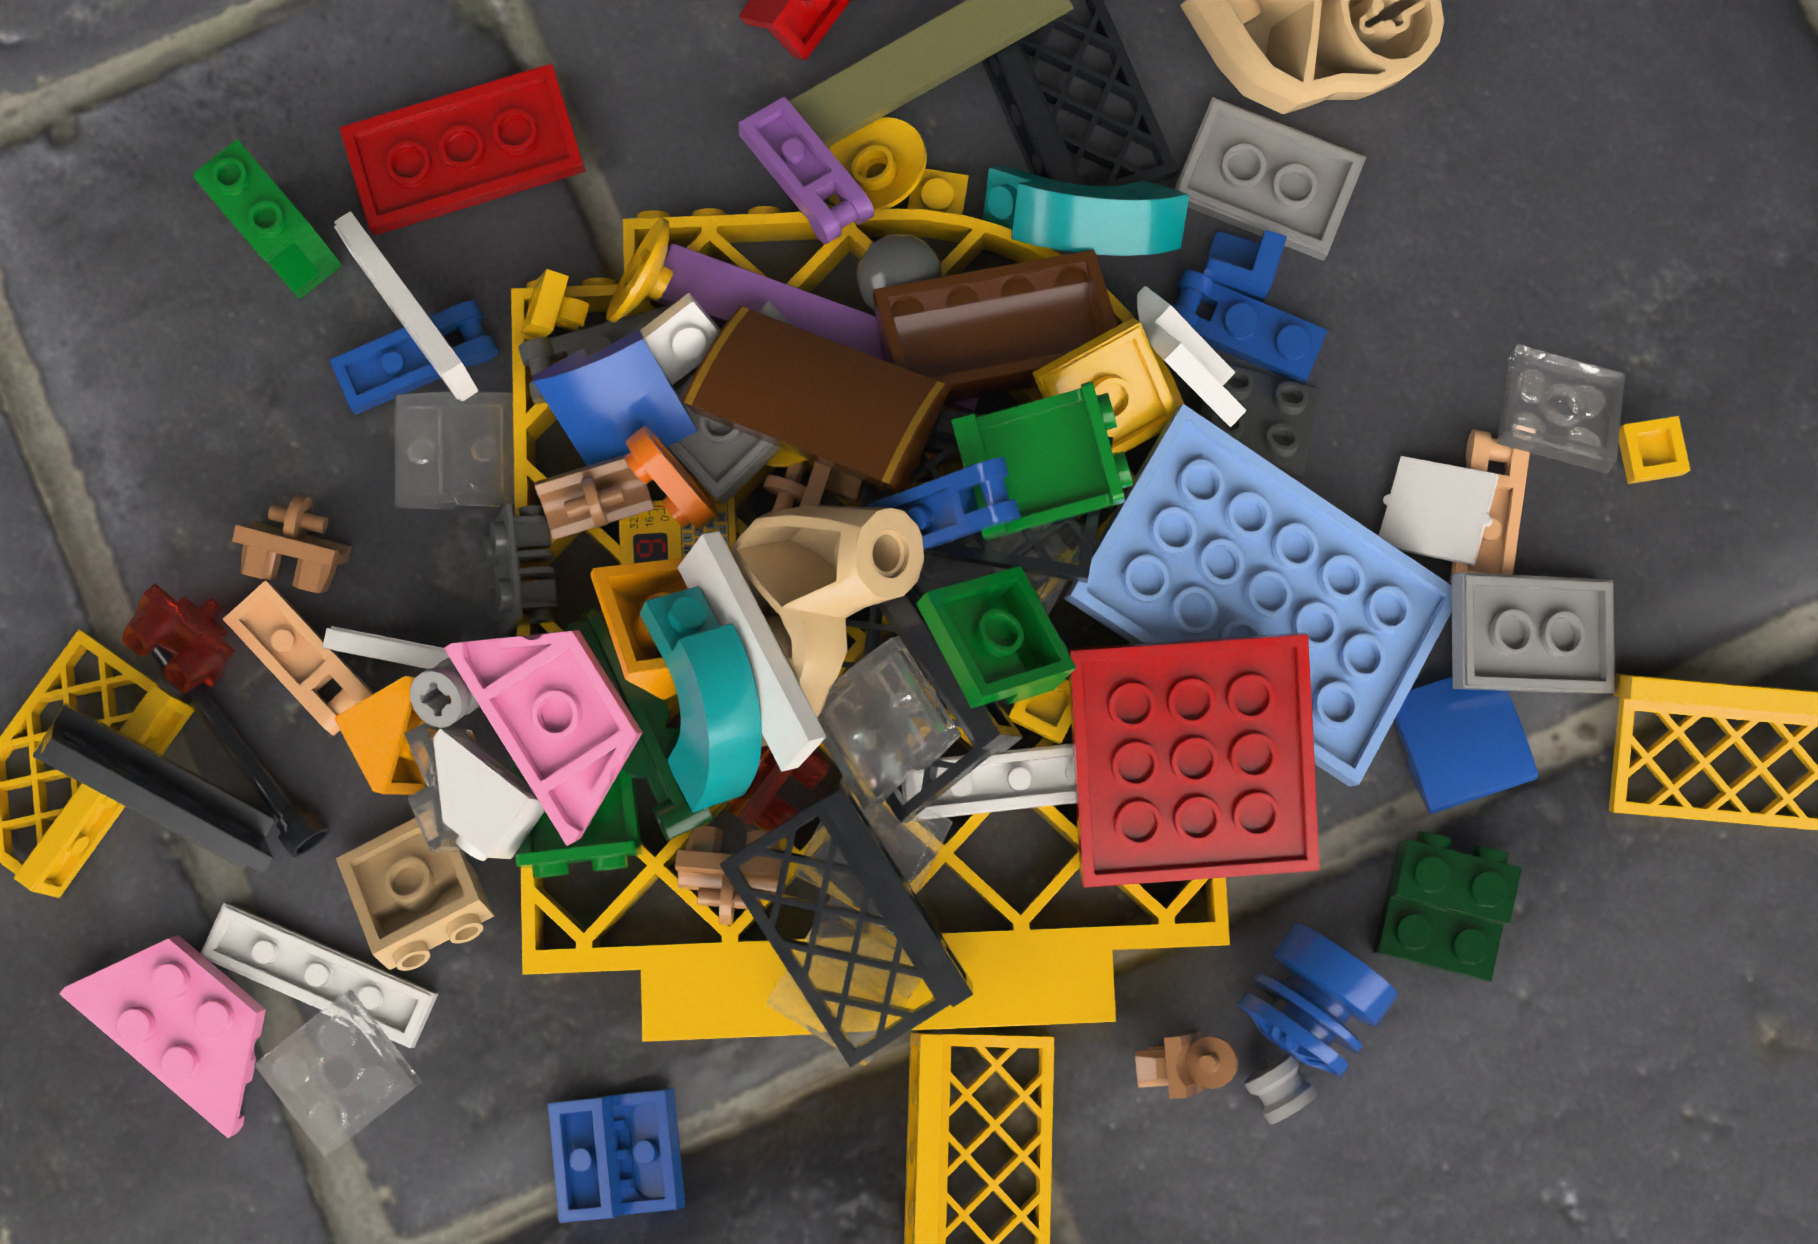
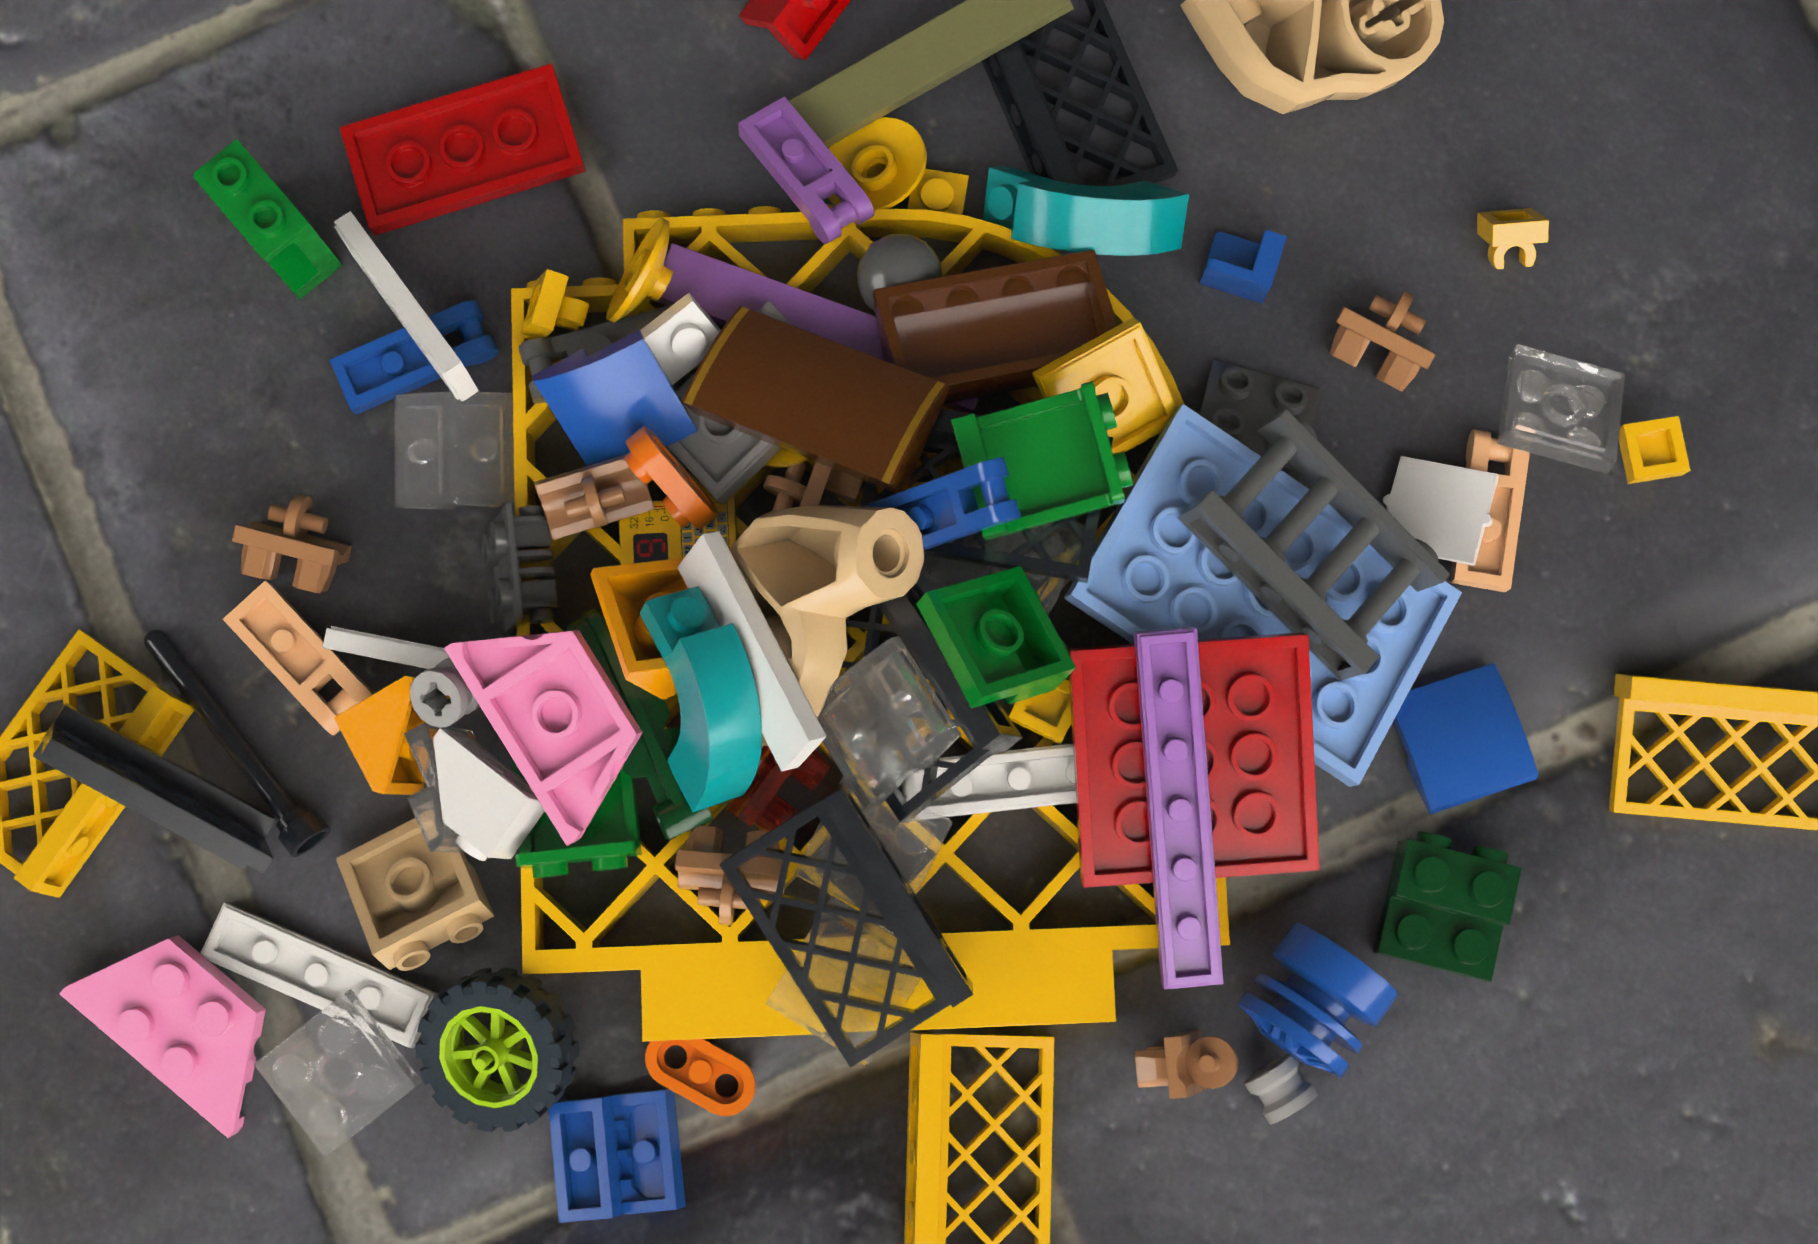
clear red hips [121,583,236,693] -> none
white slope [1137,286,1247,427] -> none
blue plate [1171,270,1328,384] -> none
light grey tile [1174,97,1366,261] -> none
light grey tile [1452,572,1615,694] -> none
none -> black wheel [415,967,580,1132]
none -> orange plate [645,1039,757,1116]
none -> medium lavender tile [1134,626,1224,990]
none -> dark grey fence [1177,409,1450,681]
none -> medium nougat hips [1329,290,1436,392]
none -> yellow tile [1477,208,1549,269]

